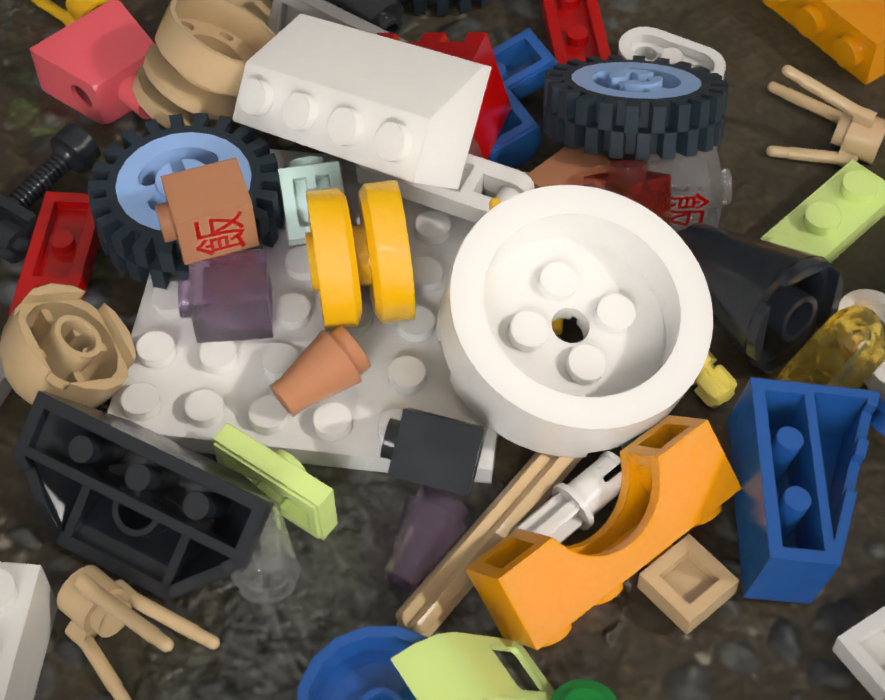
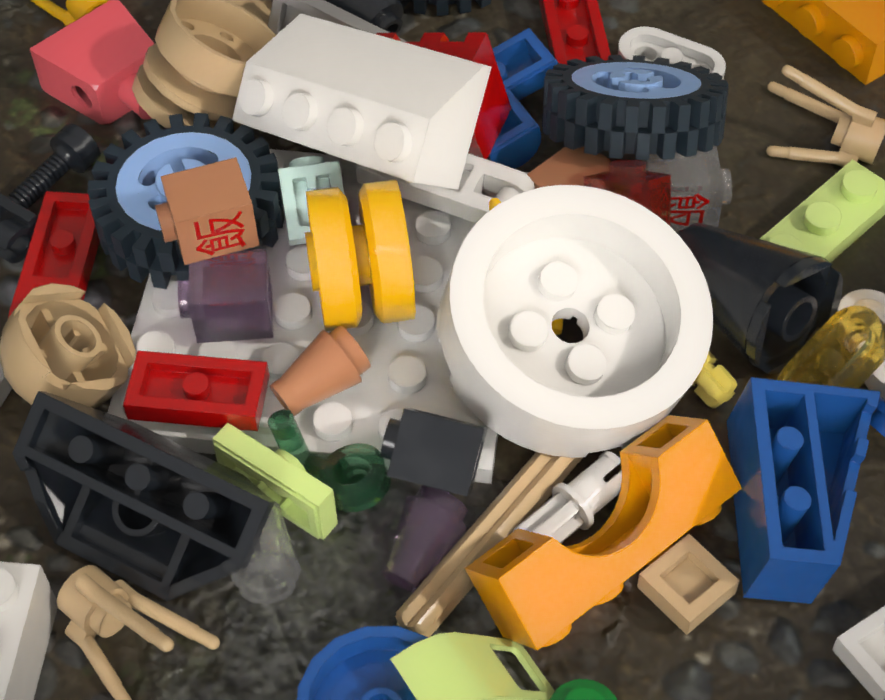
none -> red plate [123,350,270,431]
none -> clear green plate [268,409,391,512]

